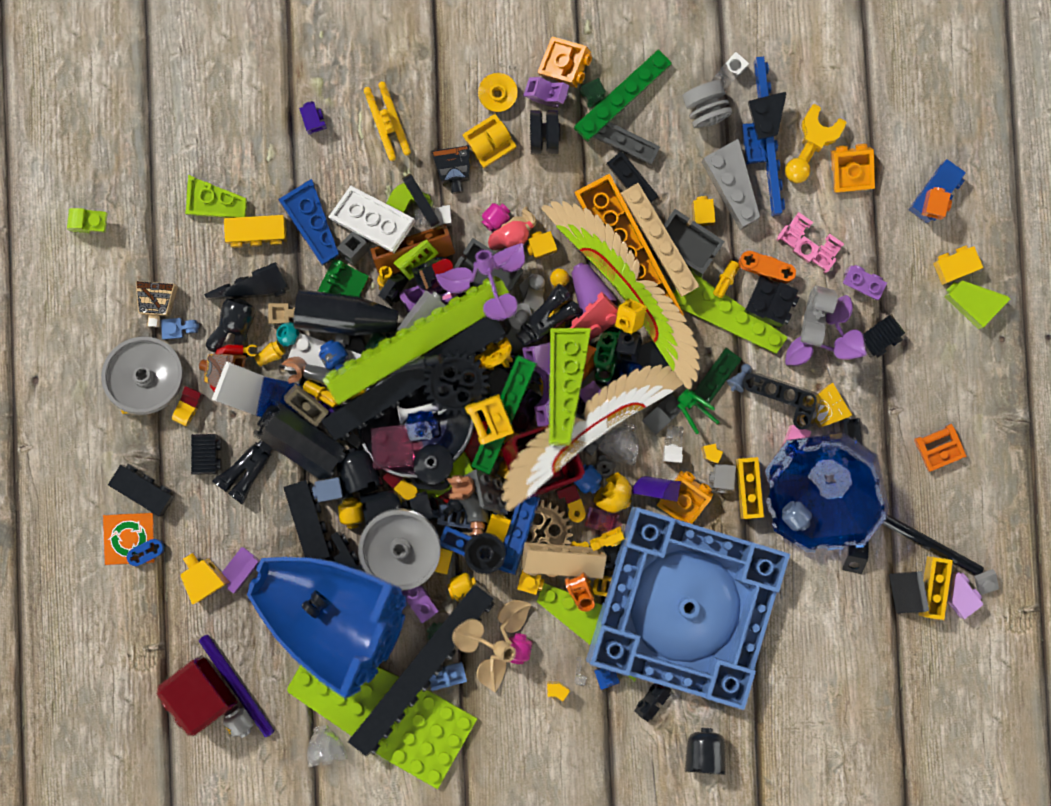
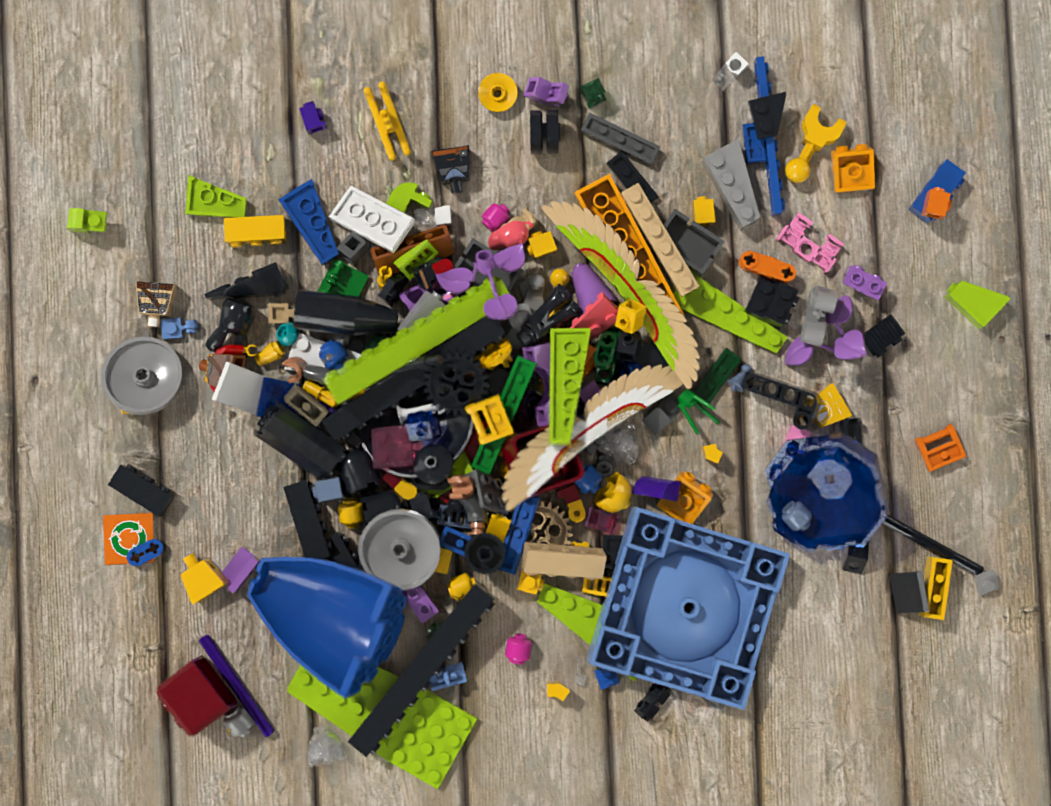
leg [172,386,204,427] -> none
black brick [191,434,222,475] -> none
black piece [212,440,274,504] -> none
black wheel [301,590,330,619] -> none
black beam [402,173,440,228] -> none
tan plant [453,600,532,692] -> none
yellow plate [462,114,517,169] -> none
light orange plate [537,37,592,88] -> none
orange piece [565,572,595,612] -> none
green plate [574,49,672,142] -> none
yellow plate [589,527,625,551] -> none
leg [663,425,683,463] -> none
light grey wheel [682,80,733,128] -> none
black cylinder [685,728,726,775] -> none
light grey brick [709,464,736,493] -> none
yellow axle [713,261,740,298] -> none
yellow brick [735,457,764,519] -> none
yellow brick [933,245,983,285] -> none
lavender slope [948,572,984,619] -> none

